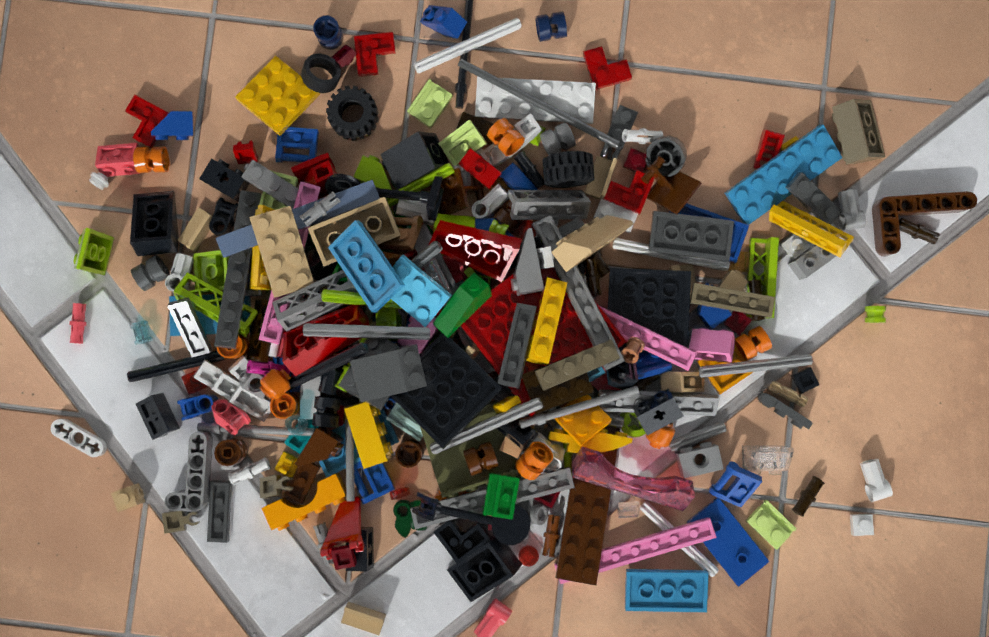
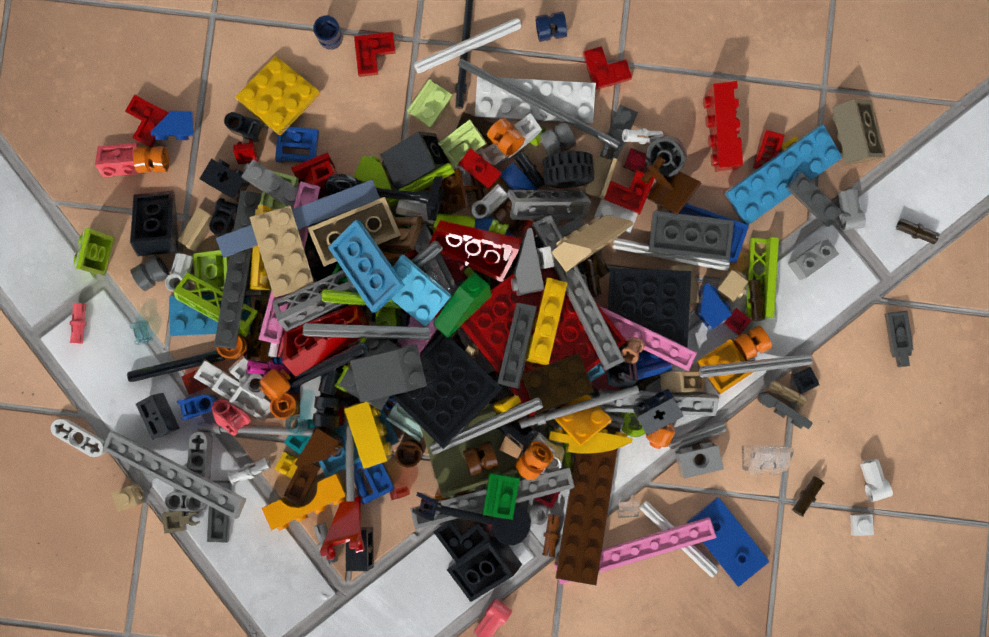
white plate [89,172,110,190] -> none
plate [167,297,212,357] -> none
reddish brown wheel [214,438,248,466] -> none
dark tan plate [259,475,293,499] -> none
light grey pin [299,191,341,227] -> none
black tyre [301,53,341,93] -> none
black tyre [326,86,379,141] -> none
dark red plate [331,545,357,570] -> none
dark red plate [332,44,357,68] -> none
tan panel [341,602,386,635] -> none
dark green plate [393,500,427,538] -> none
blue slope [420,5,467,39] -> none
clear red tile [519,545,539,567] -> none
dark tan plate [535,339,620,391] -> none
clear pink arch [572,446,695,511] -> none
dark azure plate [625,569,709,612] -> none
bright pink brick [689,328,735,363] -> none
dark tan plate [690,283,775,318] -> none
blue plate [709,461,762,507] -> none
yellowish green plate [745,500,797,550] -> none
yellow fence [769,201,854,258] -> none
white plate [780,234,810,260] -> none
lime wheel [865,306,886,323] -> none
reddish brown beam [872,191,977,257] -> none
none -> light grey plate [103,431,246,519]
none -> black piece [224,112,266,143]
none -> red wedge [703,81,743,172]
none -> dark grey hinge [885,311,914,367]

